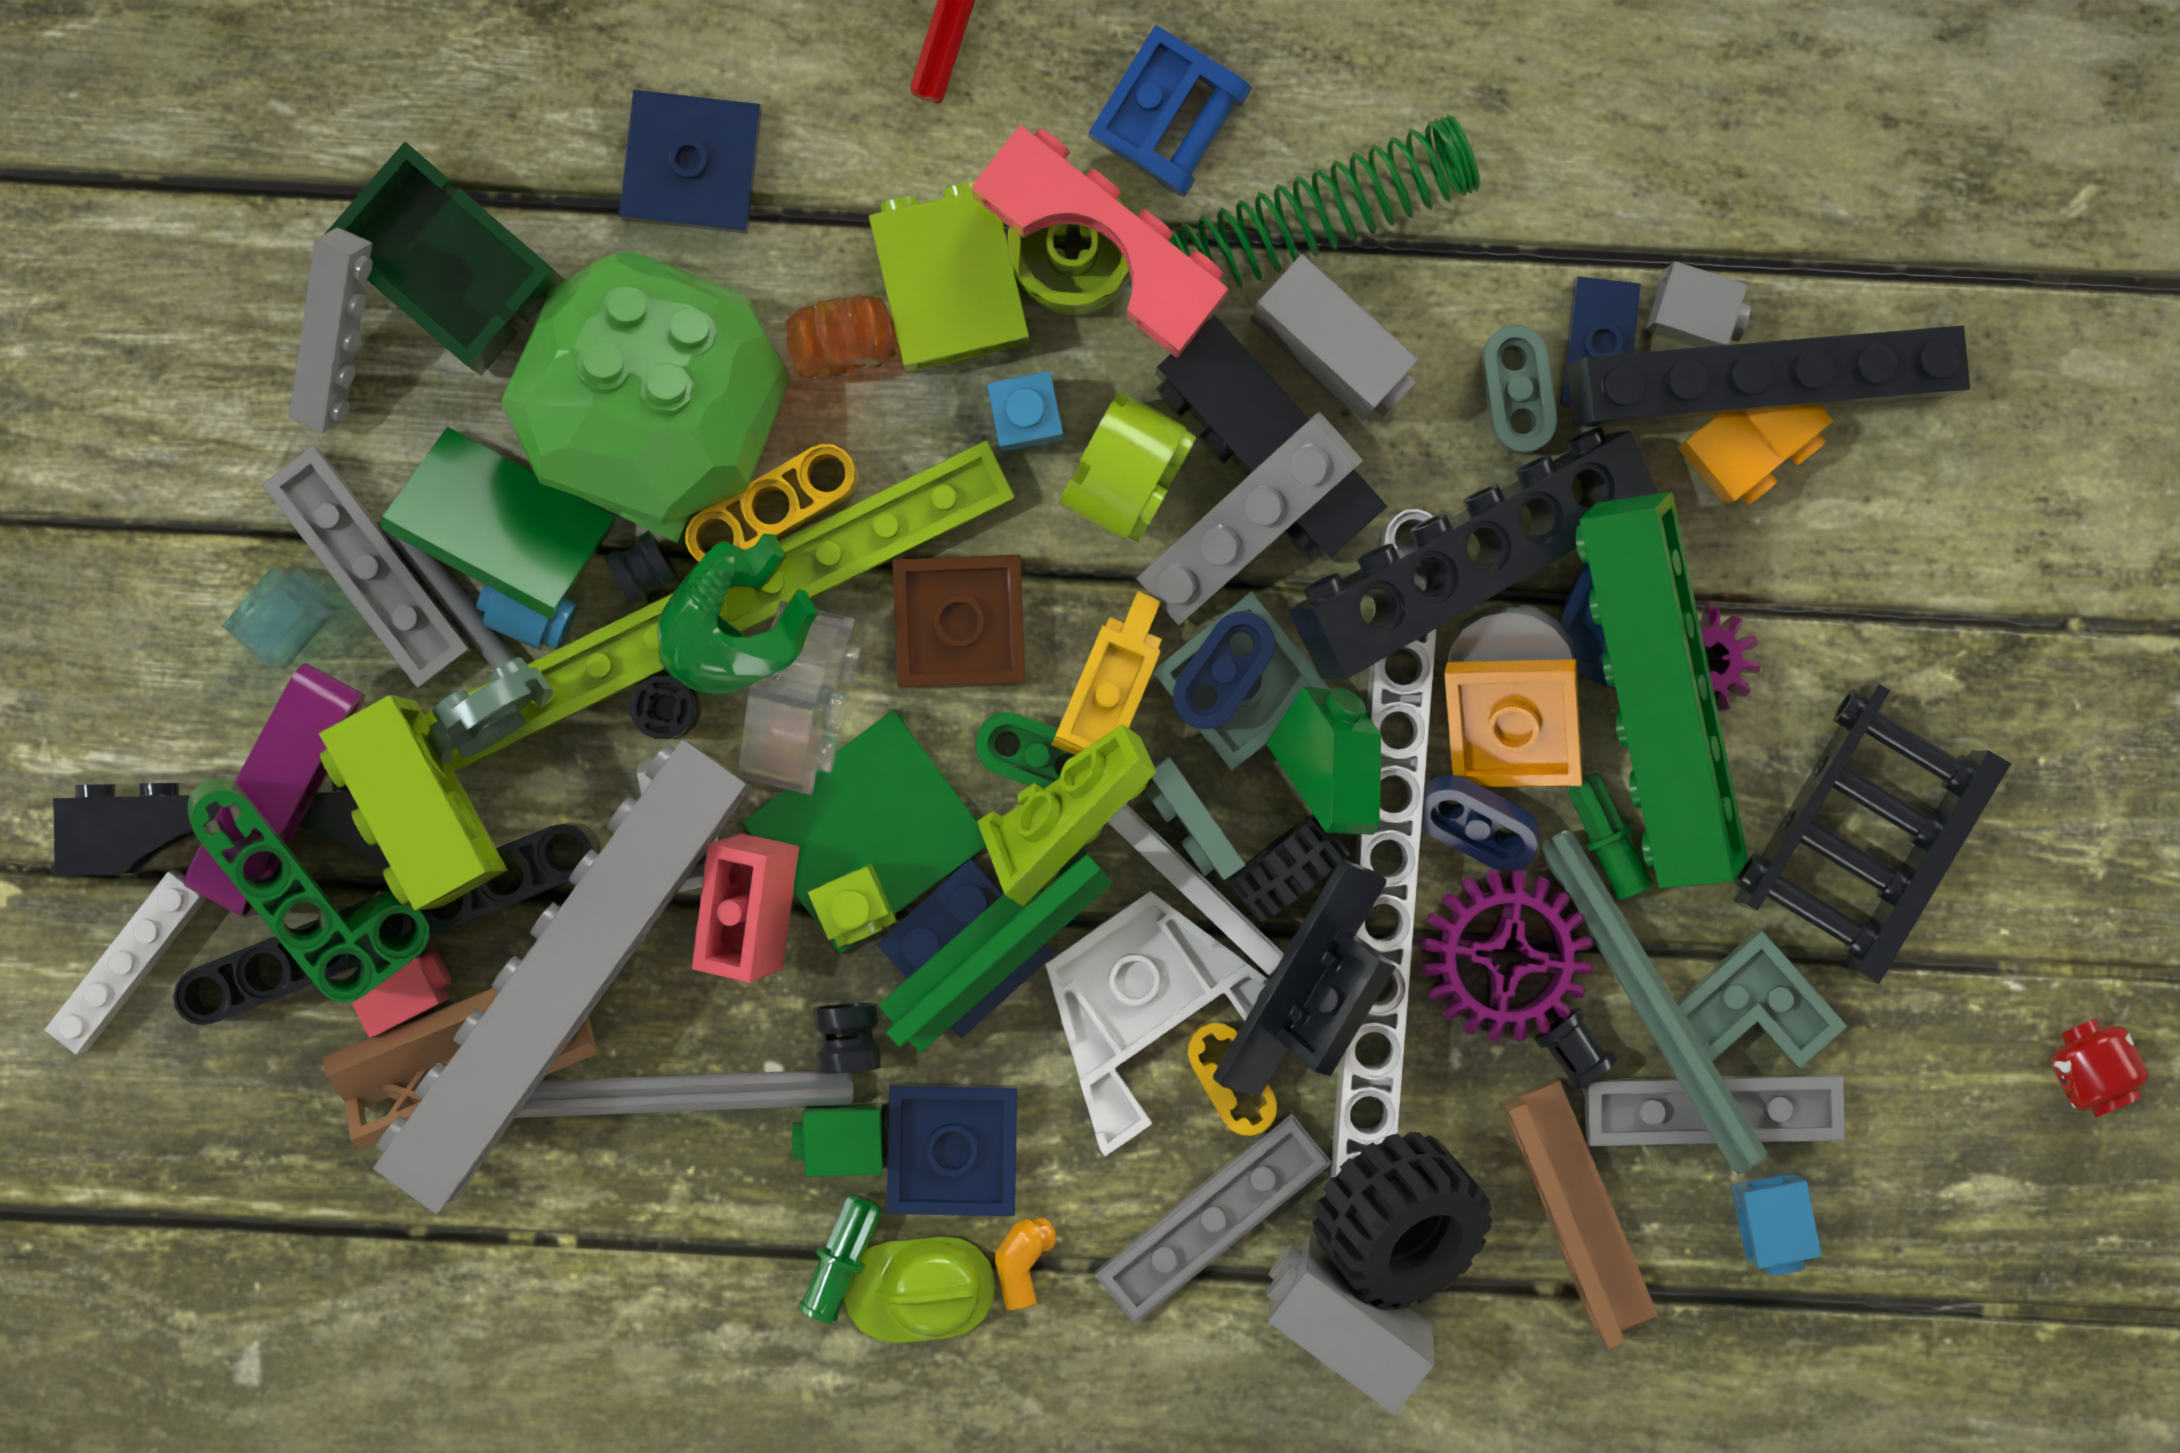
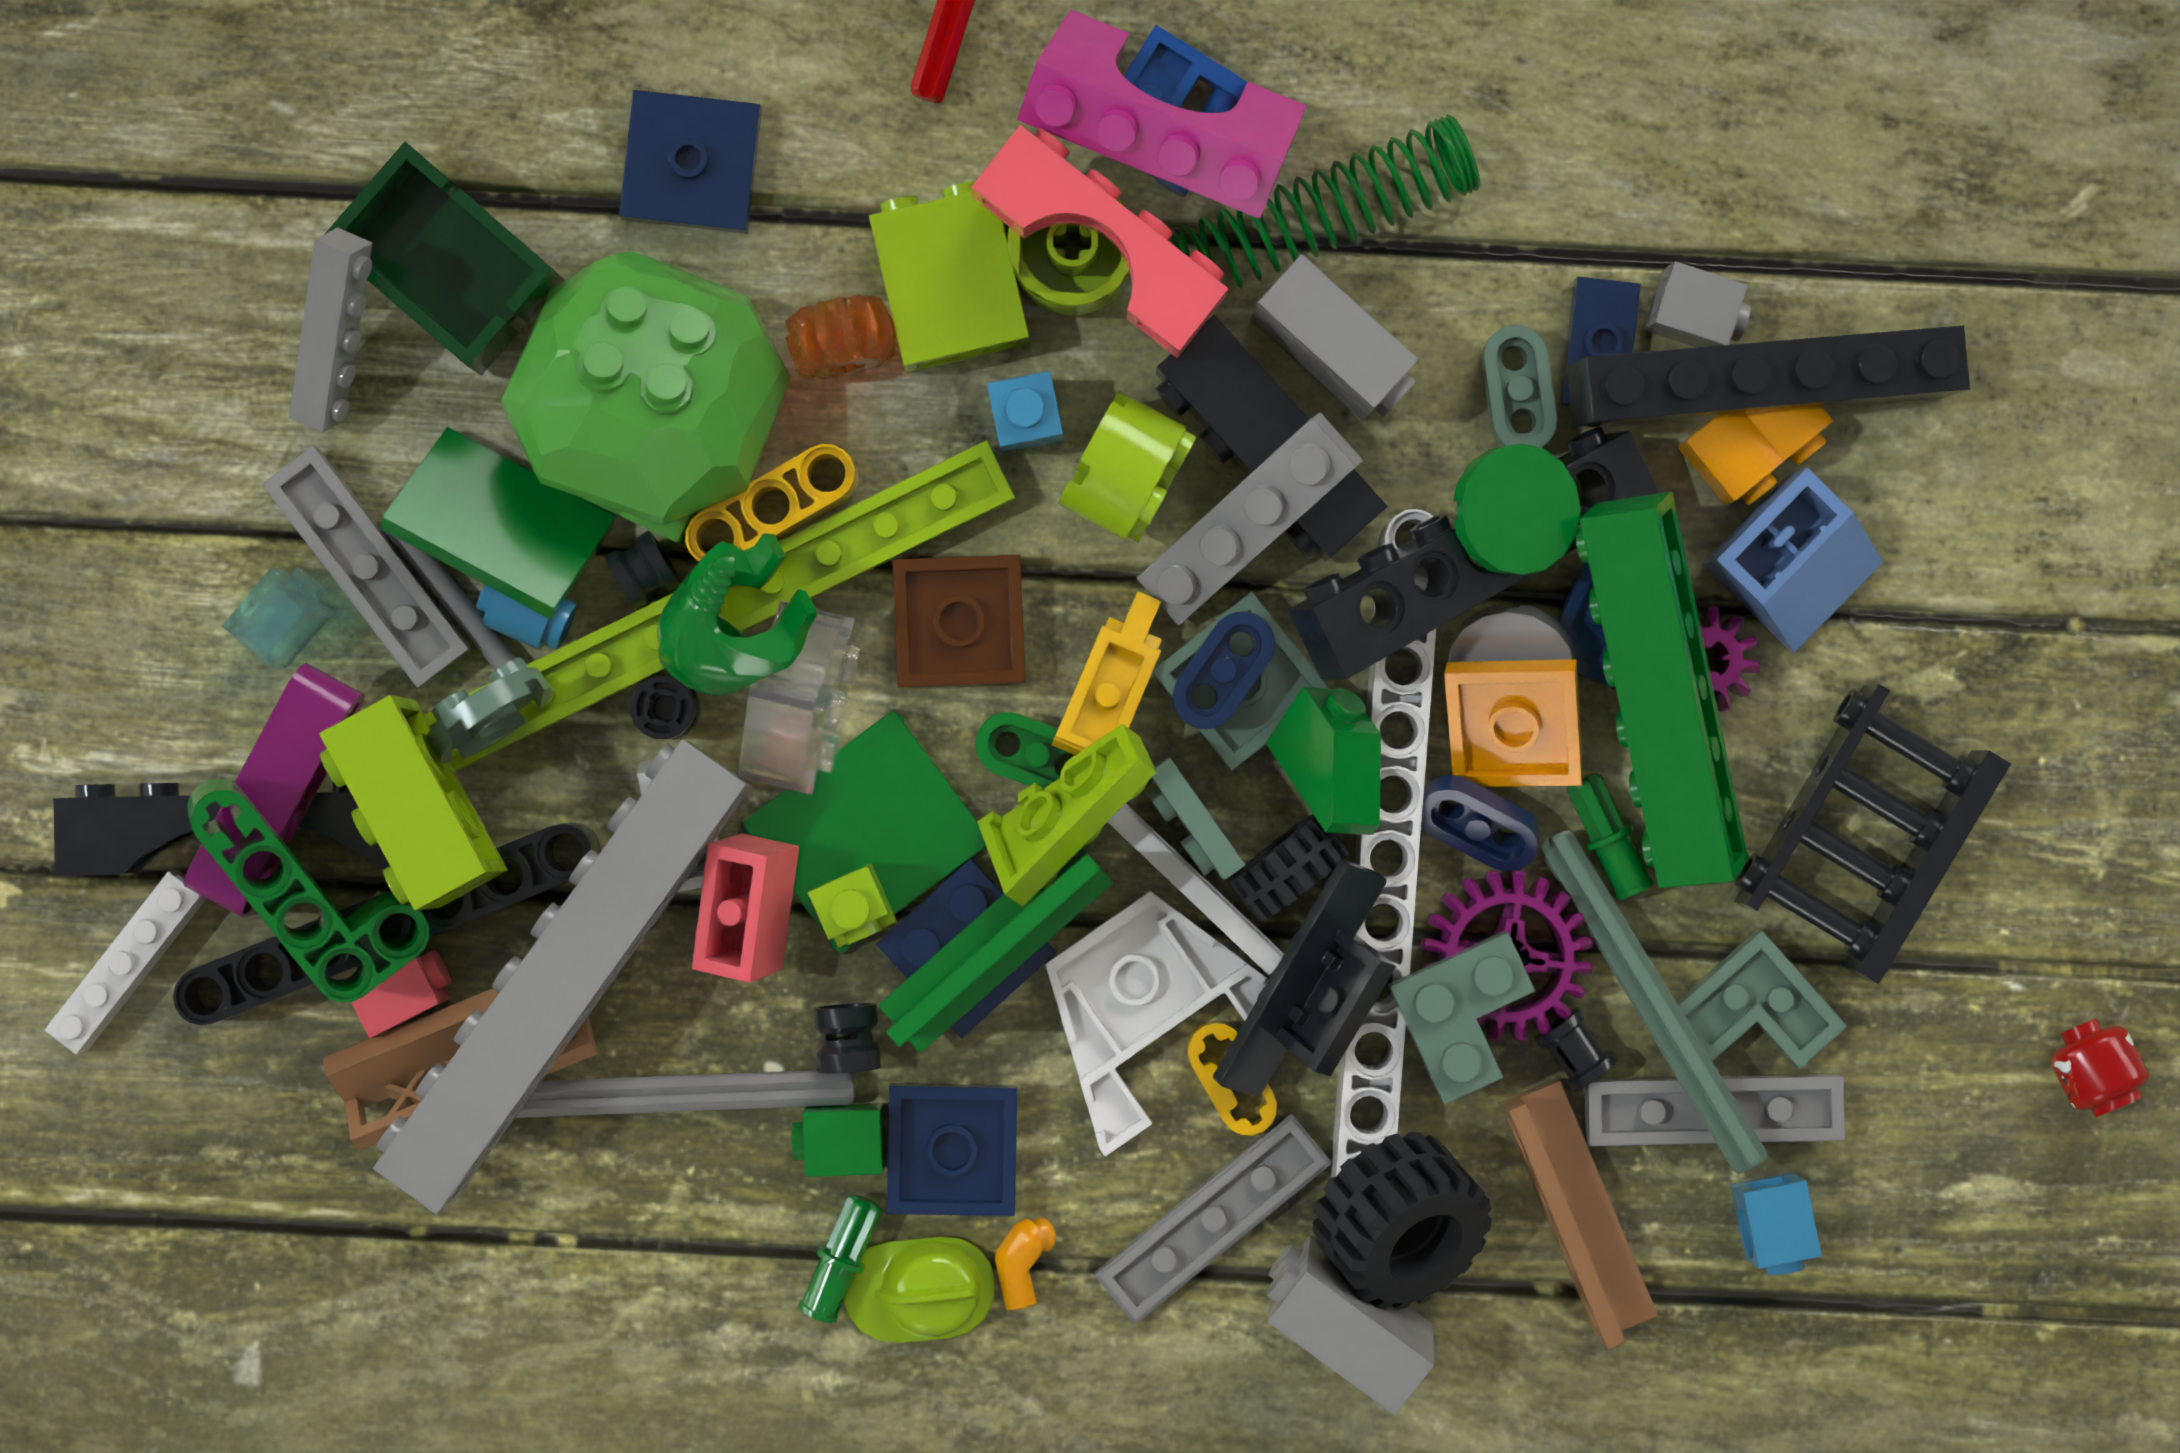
none -> dark pink arch [1017,9,1307,219]
none -> sand green plate [1388,931,1535,1105]
none -> green tile [1453,443,1581,576]
none -> medium blue slope [1702,467,1883,653]

